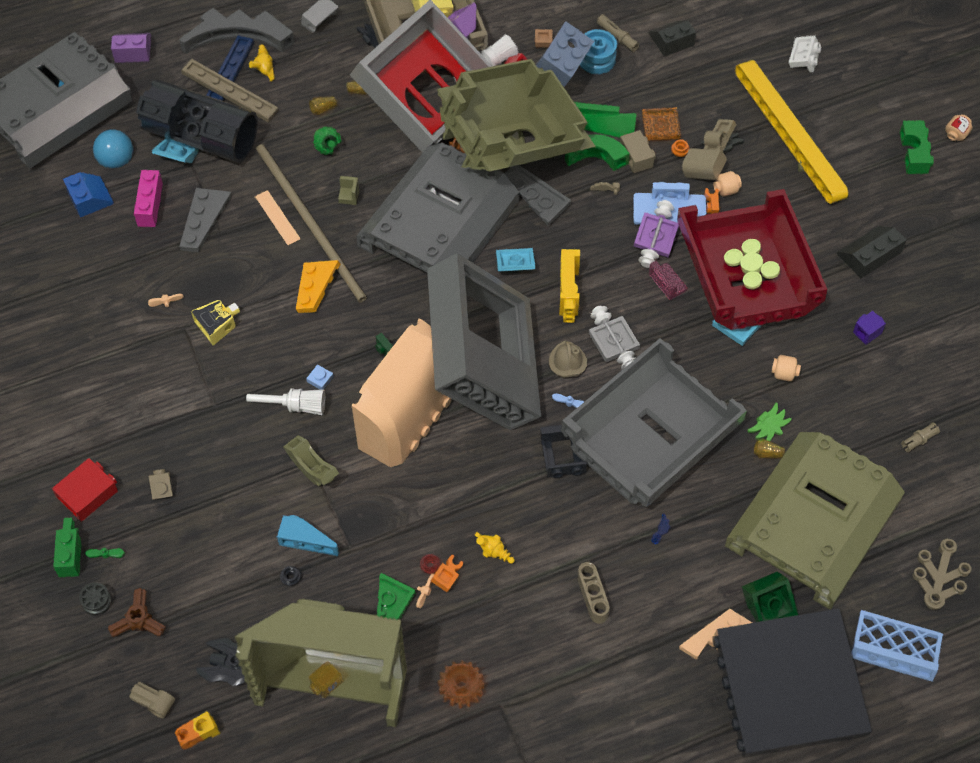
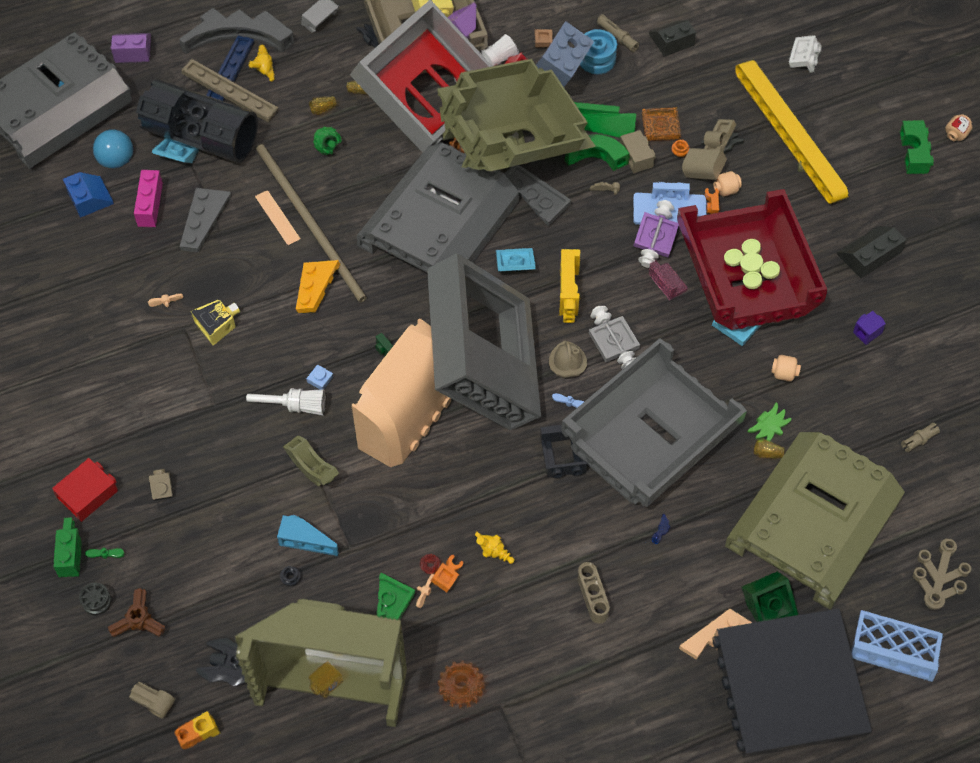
olive panel [338,176,359,205] -> none

